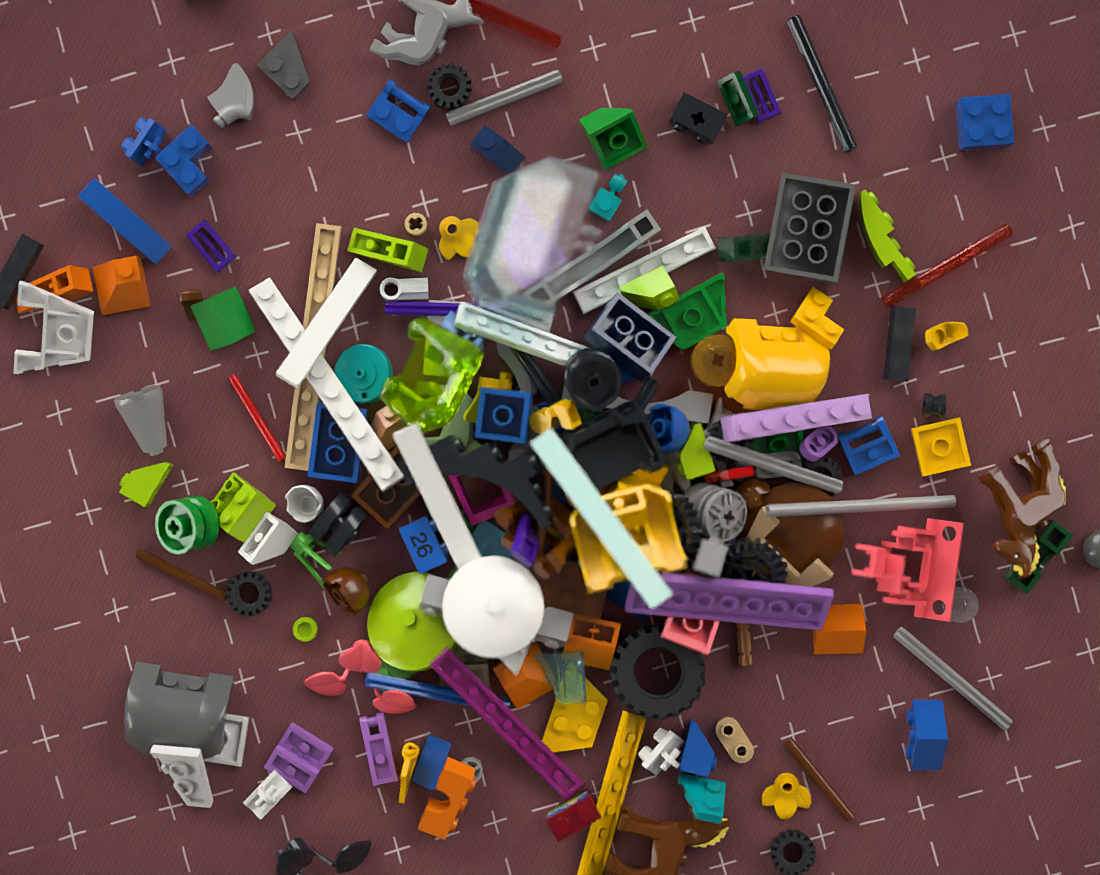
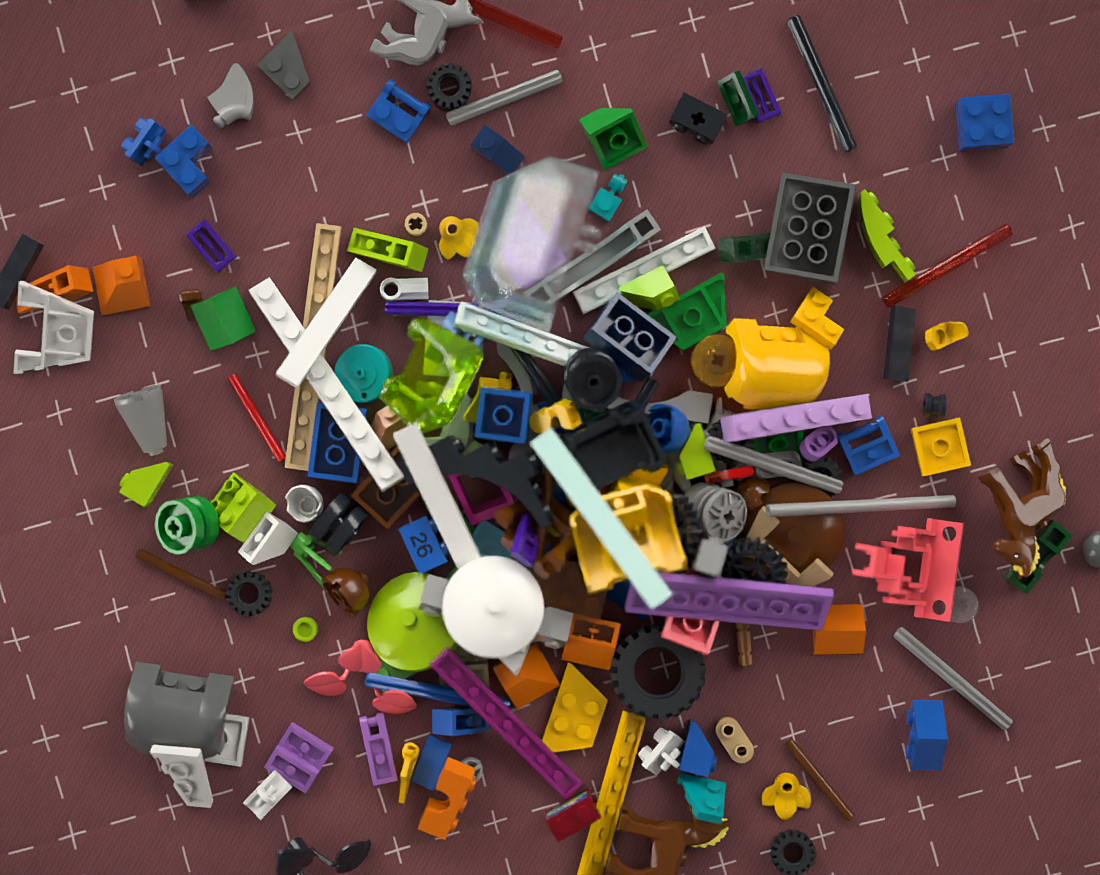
blue slope [78,178,172,264] -> none
clear light blue wing [535,652,587,703] -> none
none -> blue slope [432,707,489,736]

